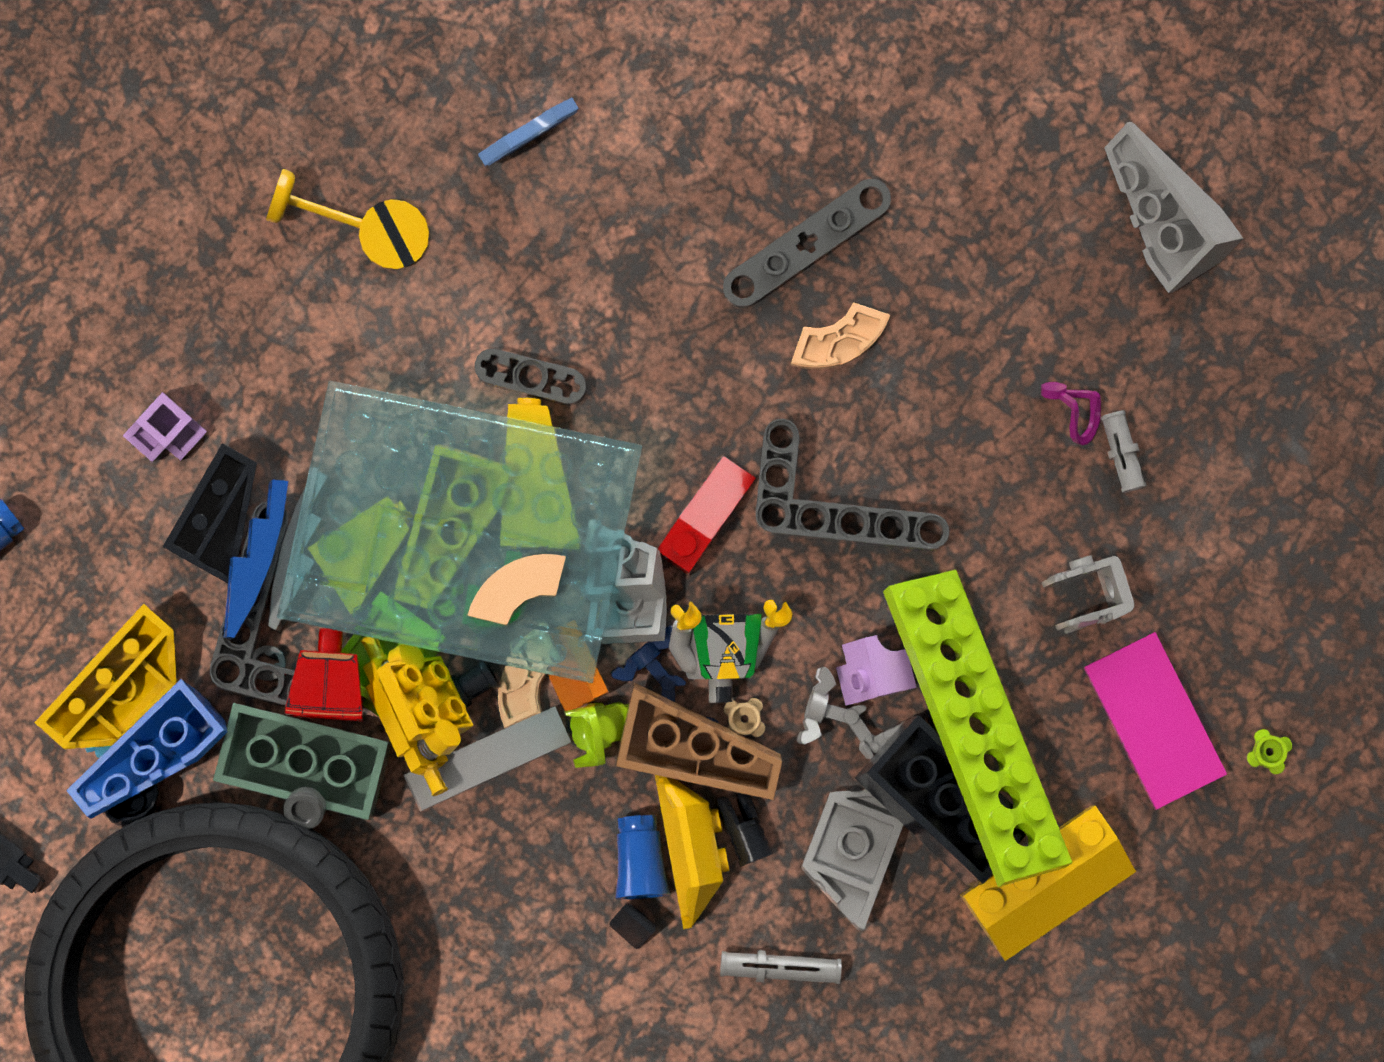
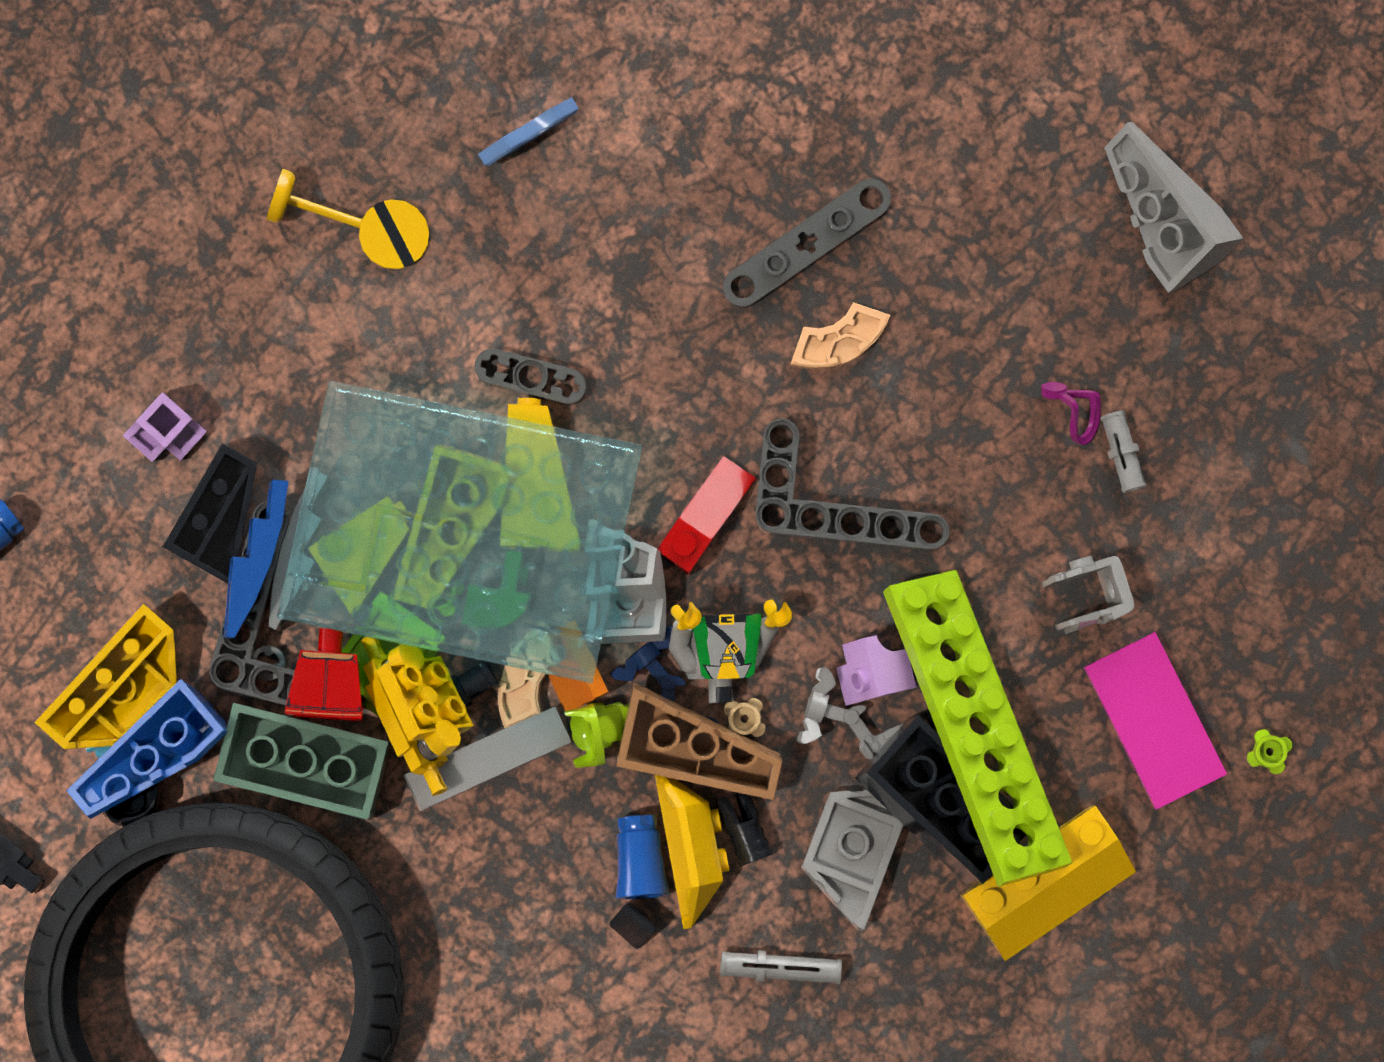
dark grey tile [284,787,326,830] -> none
light nougat tile [468,554,566,626] -> none

